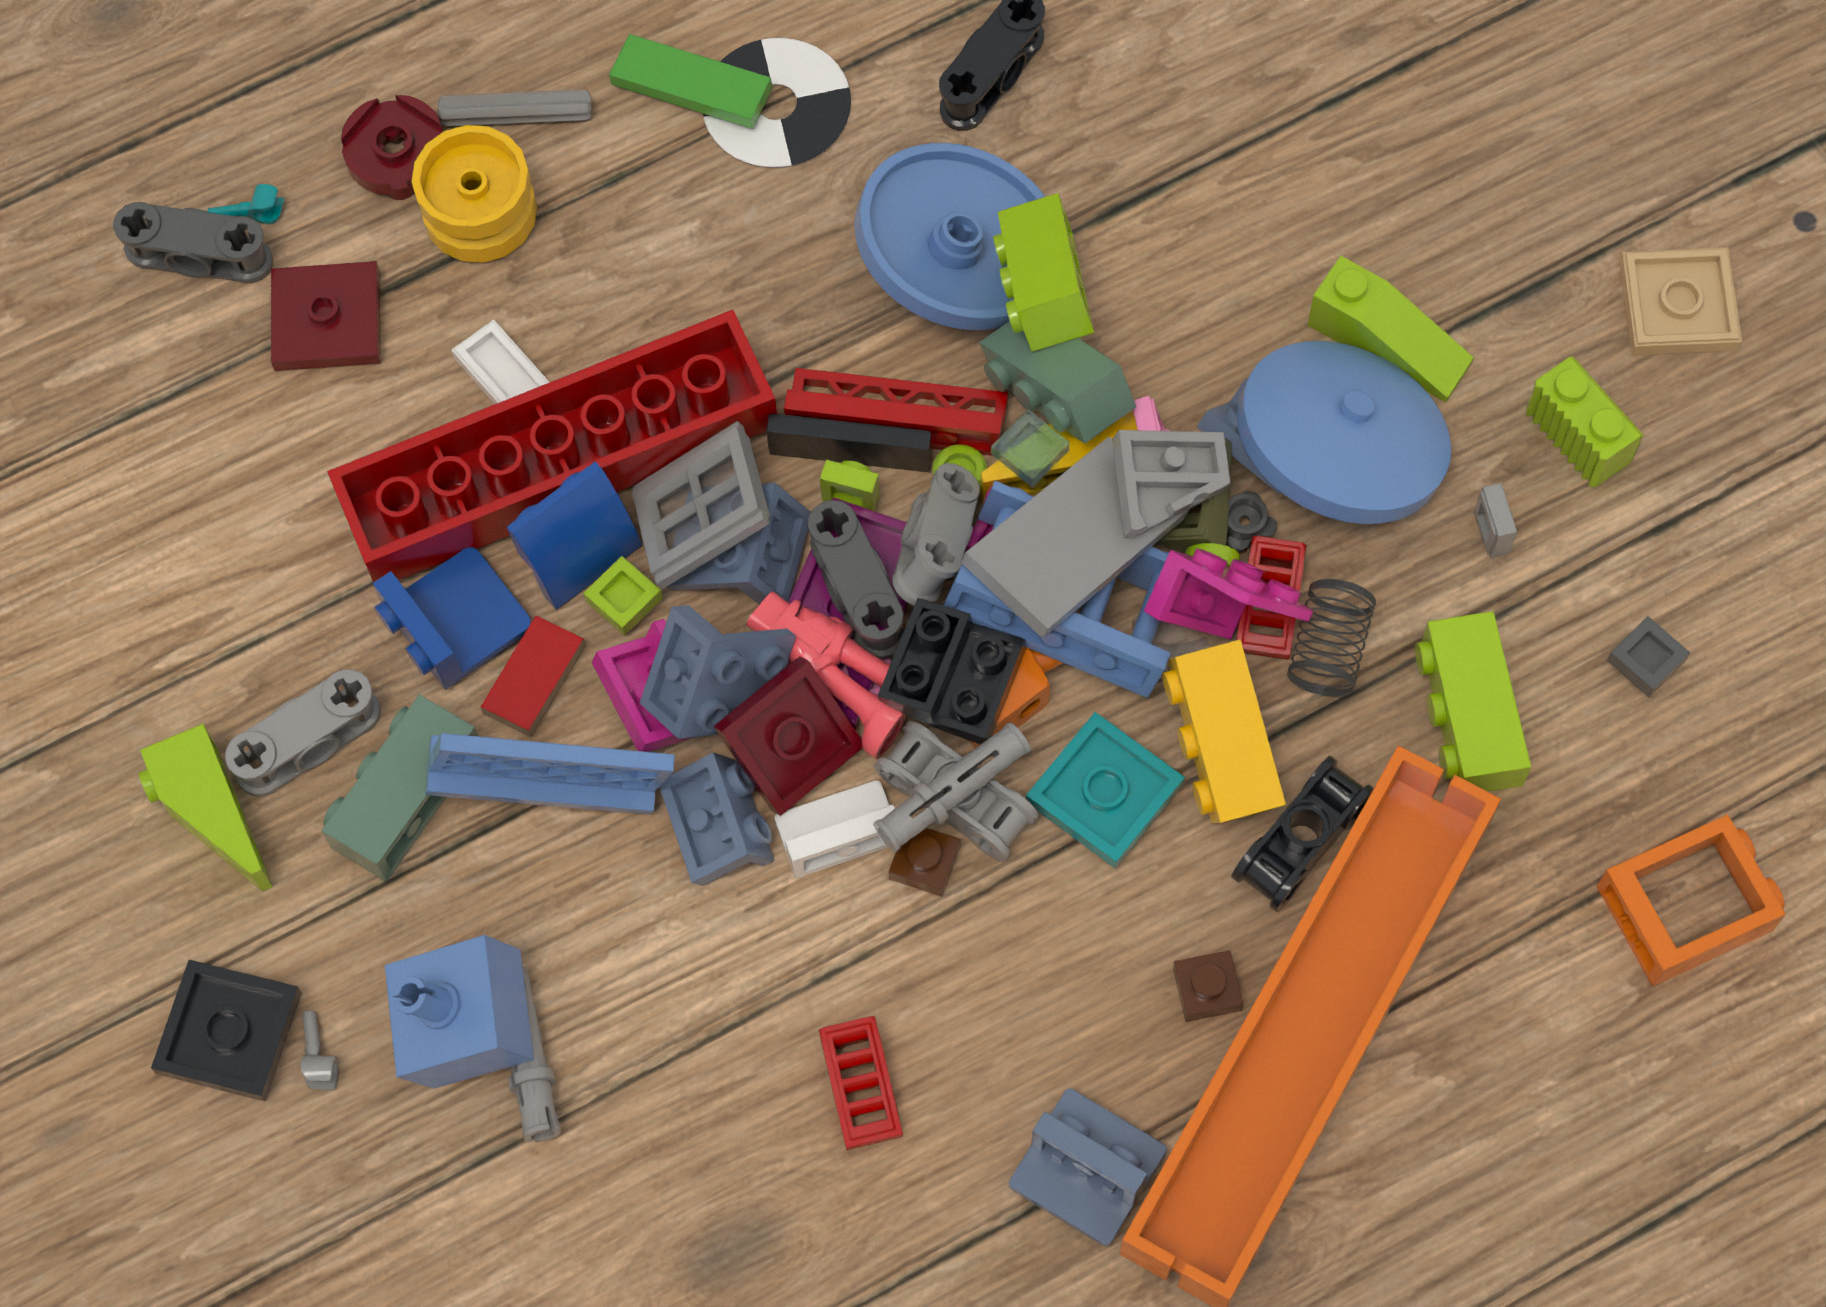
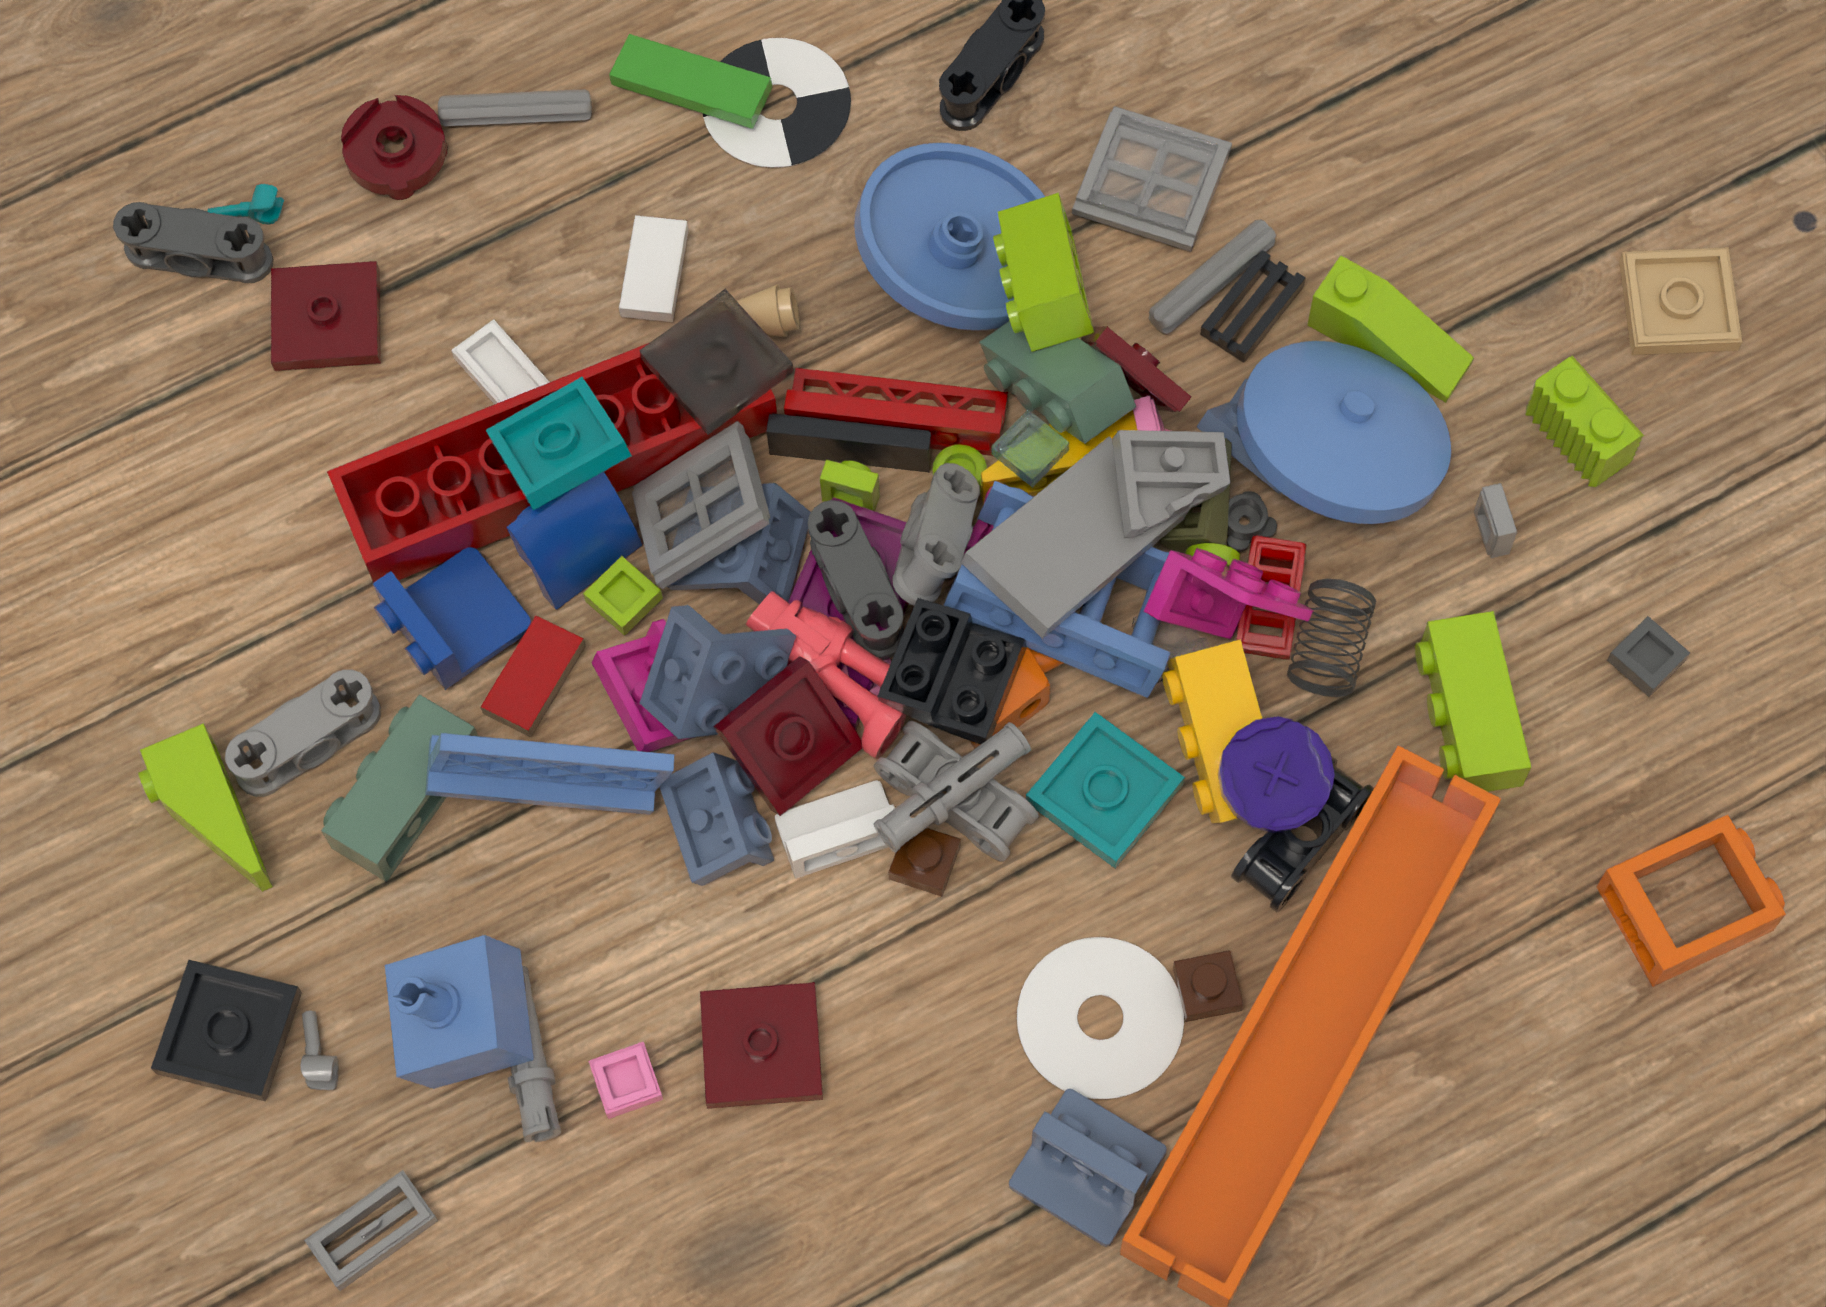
yellow wheel [412,125,537,263] -> none
red slope [819,1016,903,1150] -> none
none -> light grey tile [304,1170,438,1291]
none -> teal plate [486,377,632,511]
none -> bright pink tile [589,1042,663,1119]
none -> white tile [619,215,689,322]
none -> clear smoke tile [639,288,794,435]
none -> dark red plate [700,982,823,1109]
none -> tan cone [719,284,800,337]
none -> white sticker [1017,937,1184,1099]
none -> clear piece [1072,106,1232,252]
none -> dark red plate [1081,326,1192,412]
none -> light grey axle [1148,219,1276,334]
none -> black tile [1200,250,1306,363]
none -> dark purple tile [1217,716,1335,833]

